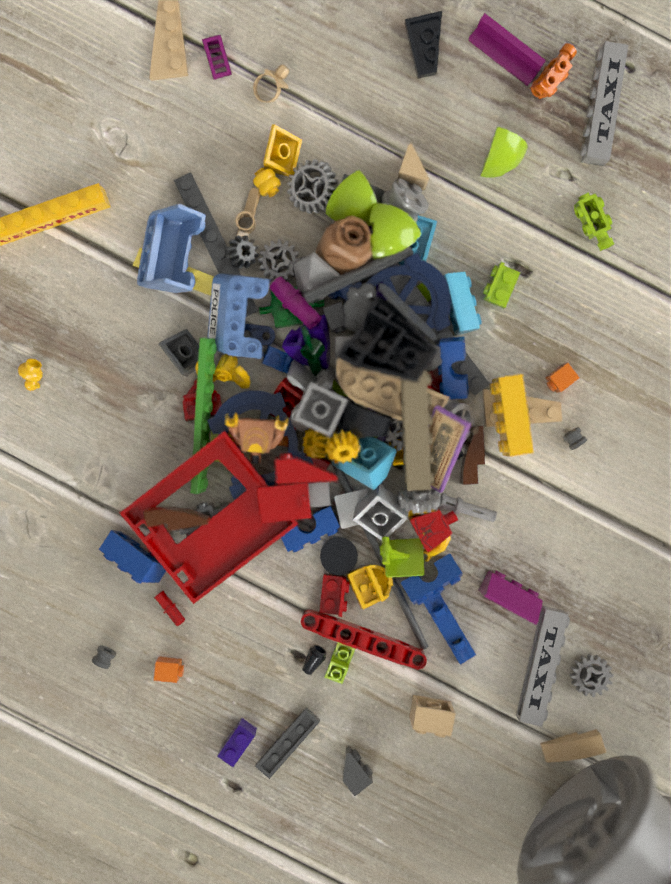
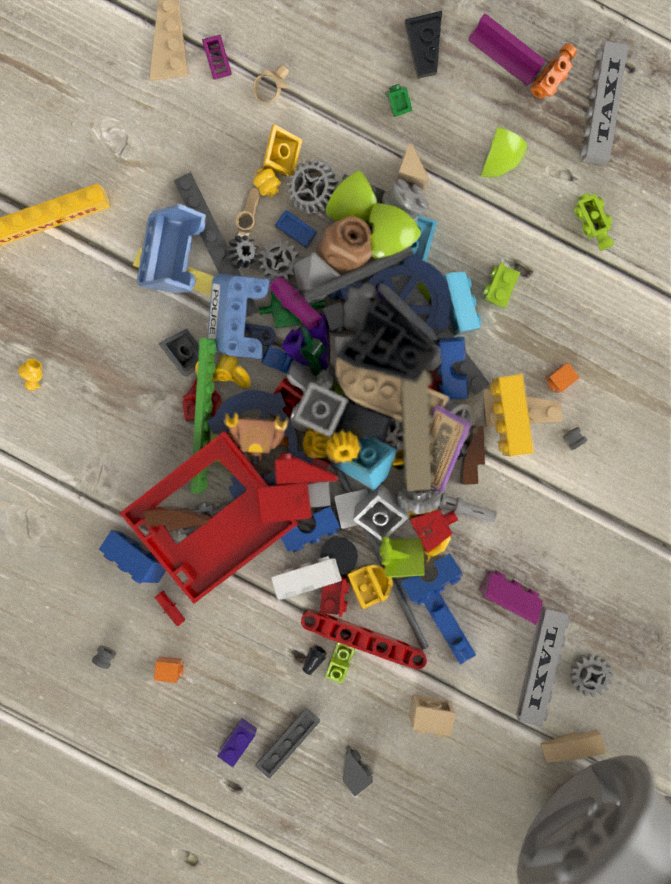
none -> white wedge [271,556,342,600]
none -> blue tile [275,210,317,248]
none -> green bracket [385,84,413,117]

